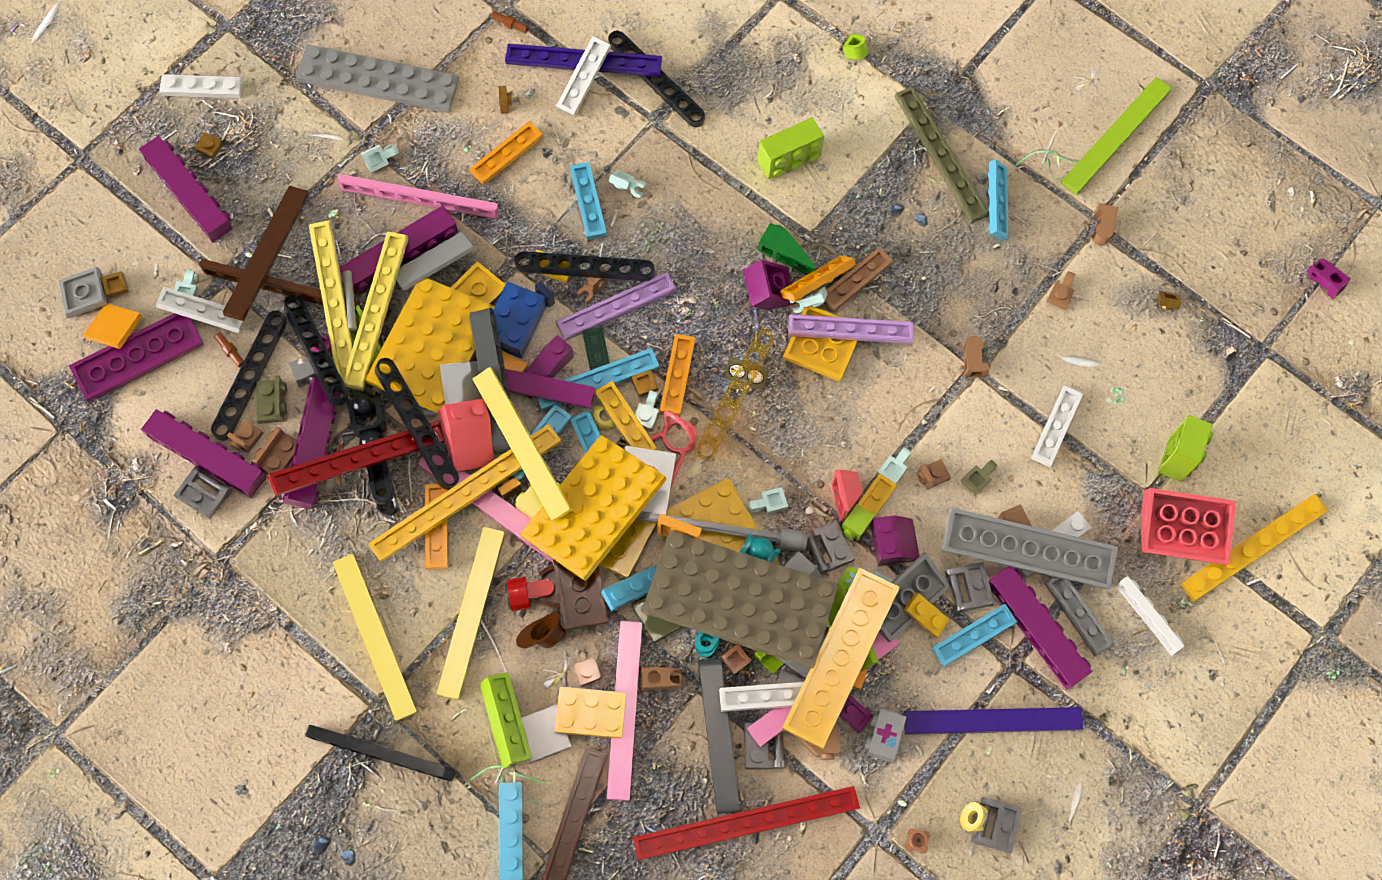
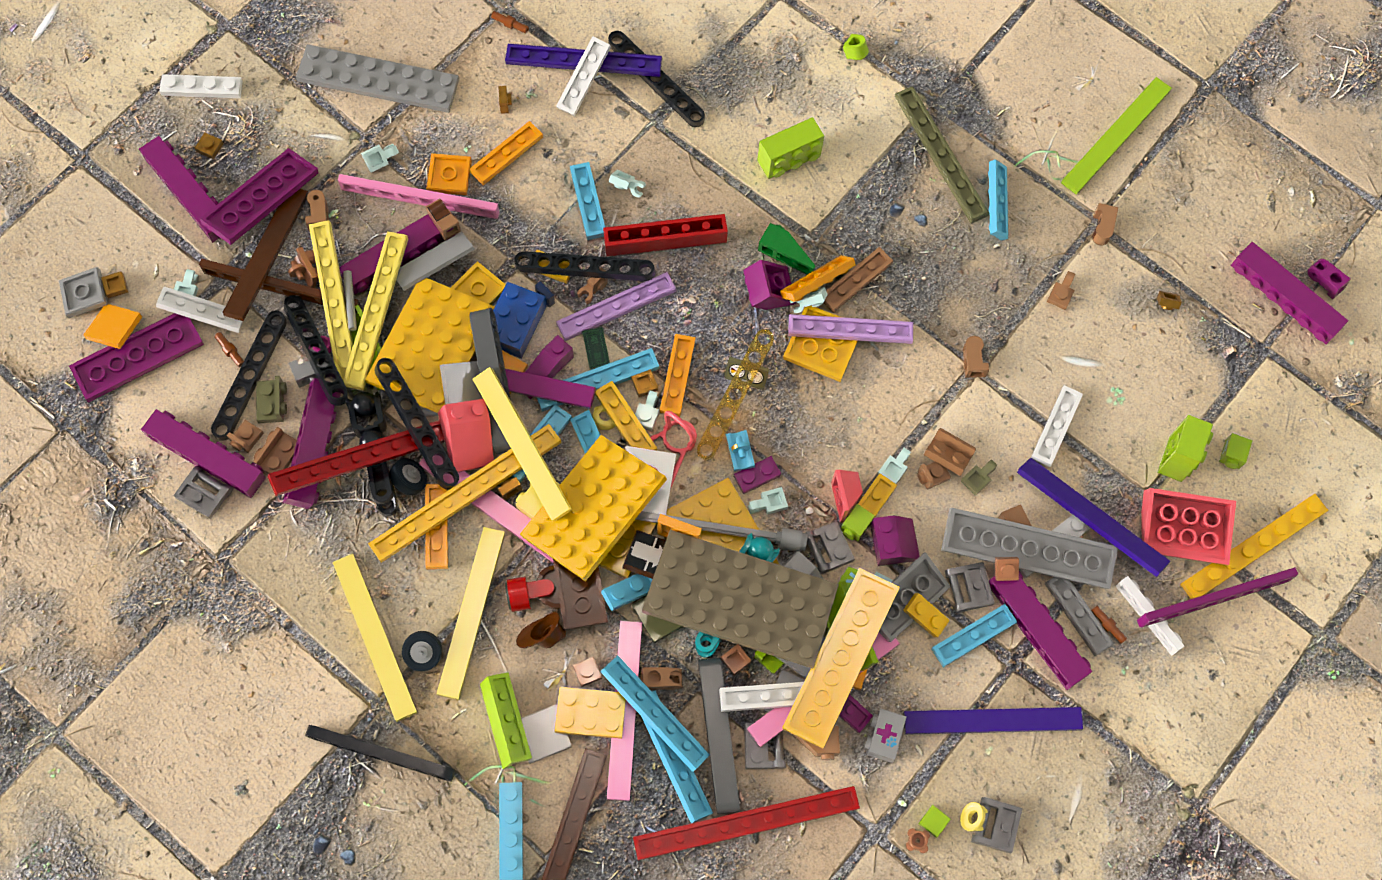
none -> magenta plate [200,148,319,245]
none -> nougat hips [288,247,319,288]
none -> medium nougat leg [305,190,329,232]
none -> black wheel [390,458,427,496]
none -> black wheel [402,631,442,671]
none -> medium nougat leg [425,198,461,240]
none -> light orange tile [426,153,472,195]
none -> medium azure plate [600,655,710,772]
none -> red brick [603,214,728,257]
none -> tile [623,530,666,579]
none -> medium azure plate [641,691,713,823]
none -> medium azure hips [726,430,755,471]
none -> magenta plate [733,456,781,494]
none -> lime tile [918,805,951,838]
none -> medium nougat bracket [924,428,976,476]
none -> nougat plate [995,557,1019,581]
none -> dark purple tile [1017,458,1170,577]
none -> dark orange bar [1091,605,1128,644]
none -> magenta tile [1137,567,1298,628]
none -> lime brick [1219,433,1253,469]
none -> magenta brick [1231,241,1349,344]

